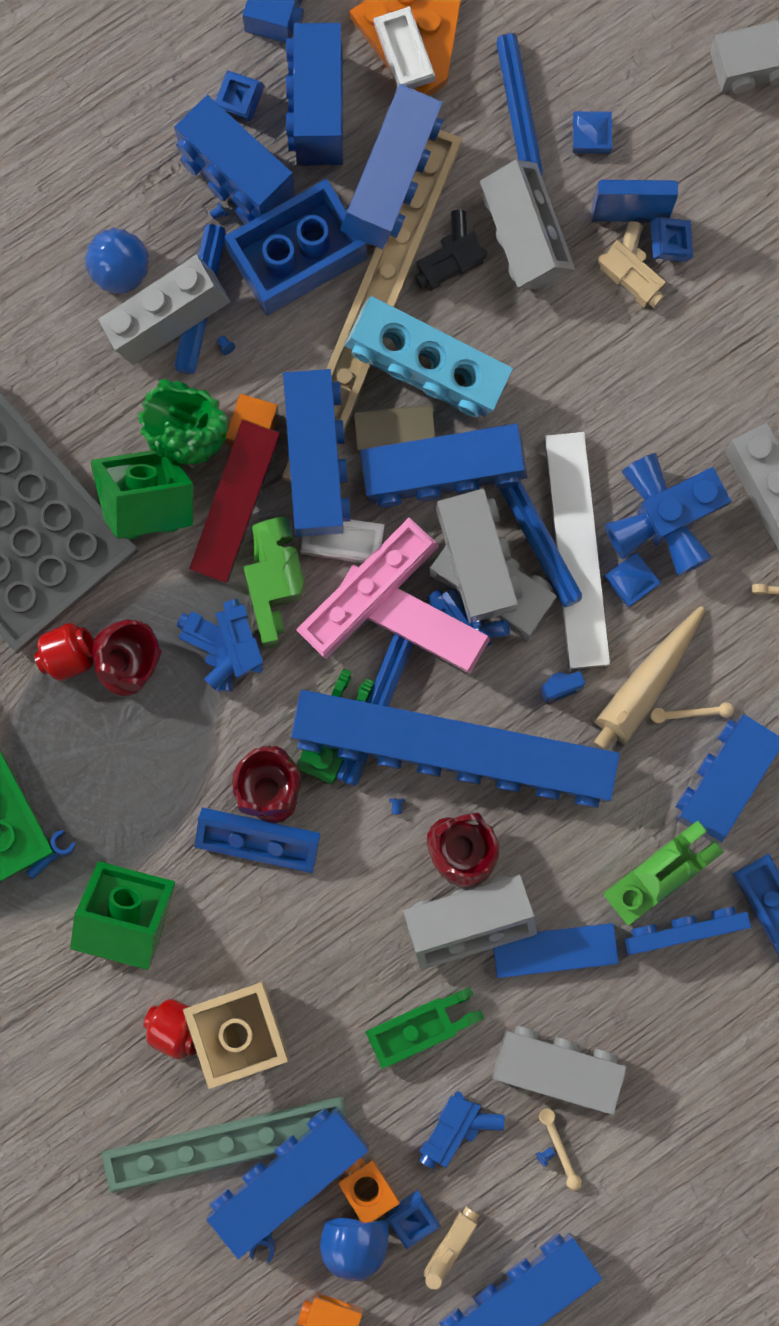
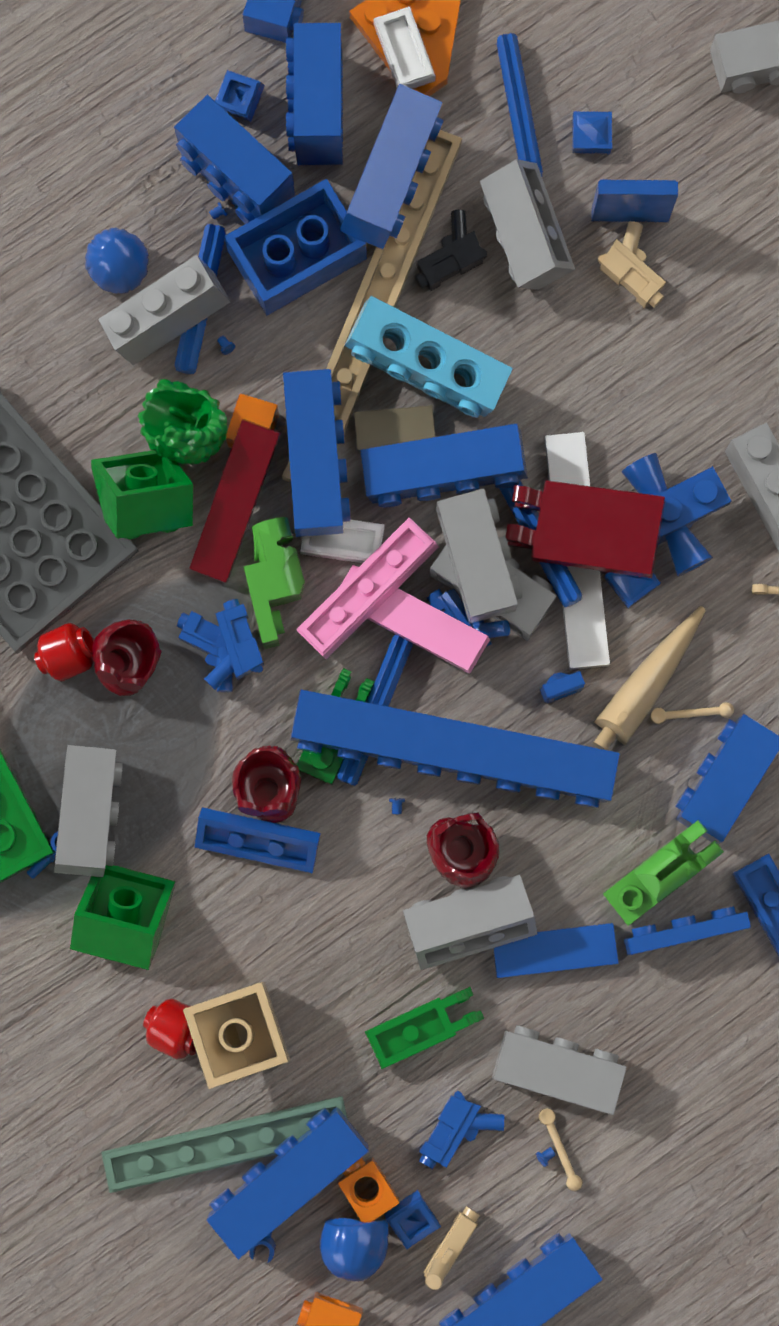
blue tile [650,217,693,262] -> none
none -> light grey brick [54,745,123,877]
none -> dark red tile [505,480,666,578]

